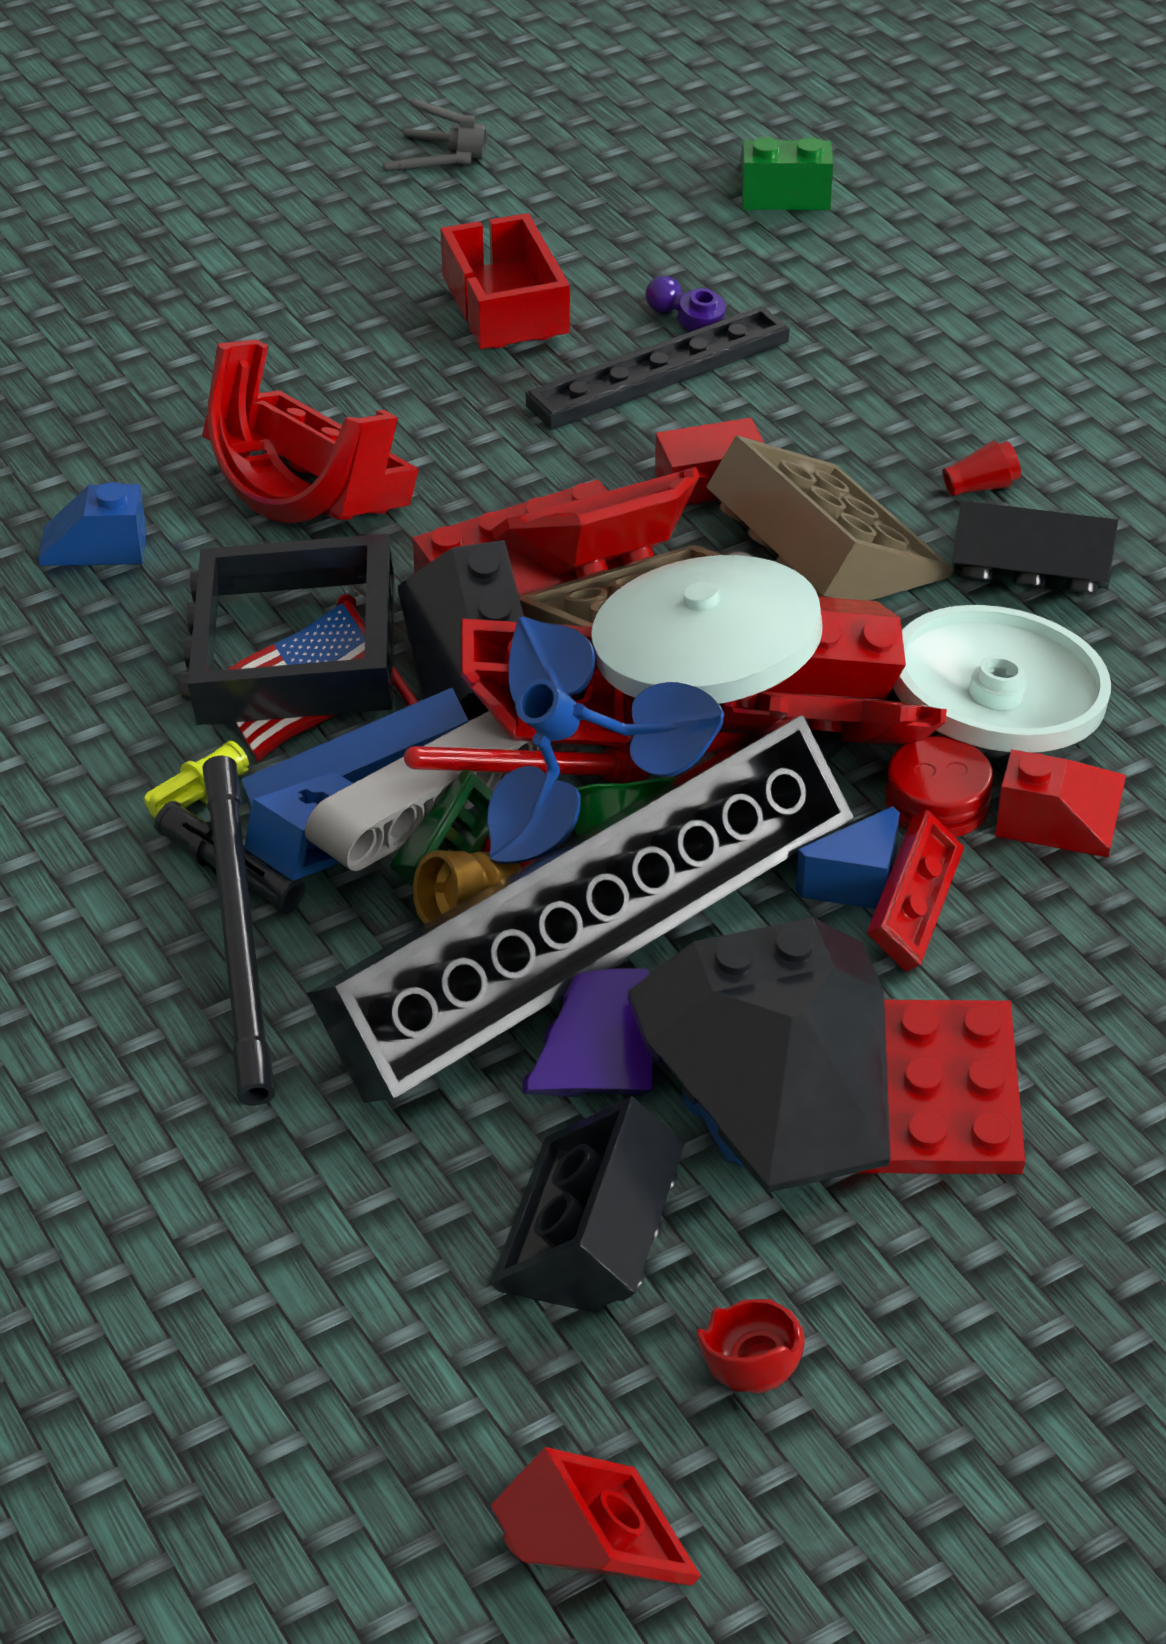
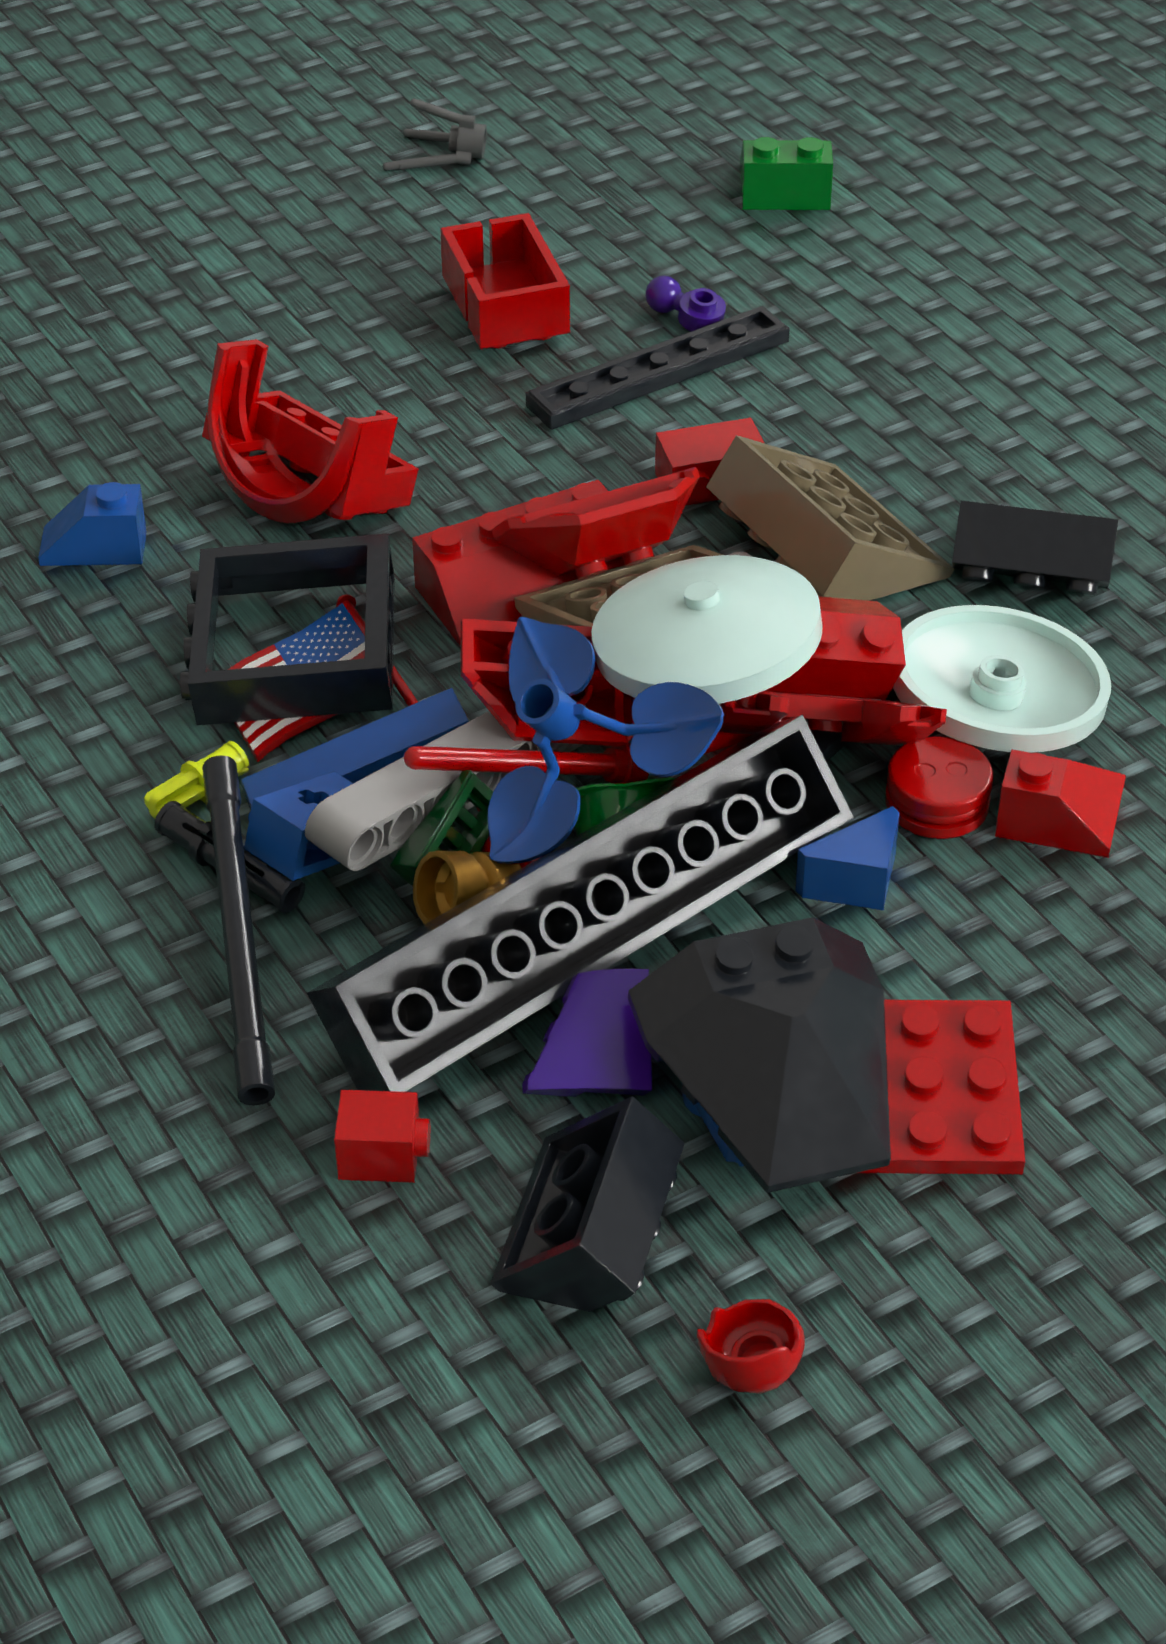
black slope [398,540,524,720] -> none
red slope [491,1447,701,1586] -> none
red tile [867,810,964,972] -> none
red cone [942,440,1021,497] -> none
none -> red brick [334,1090,431,1183]

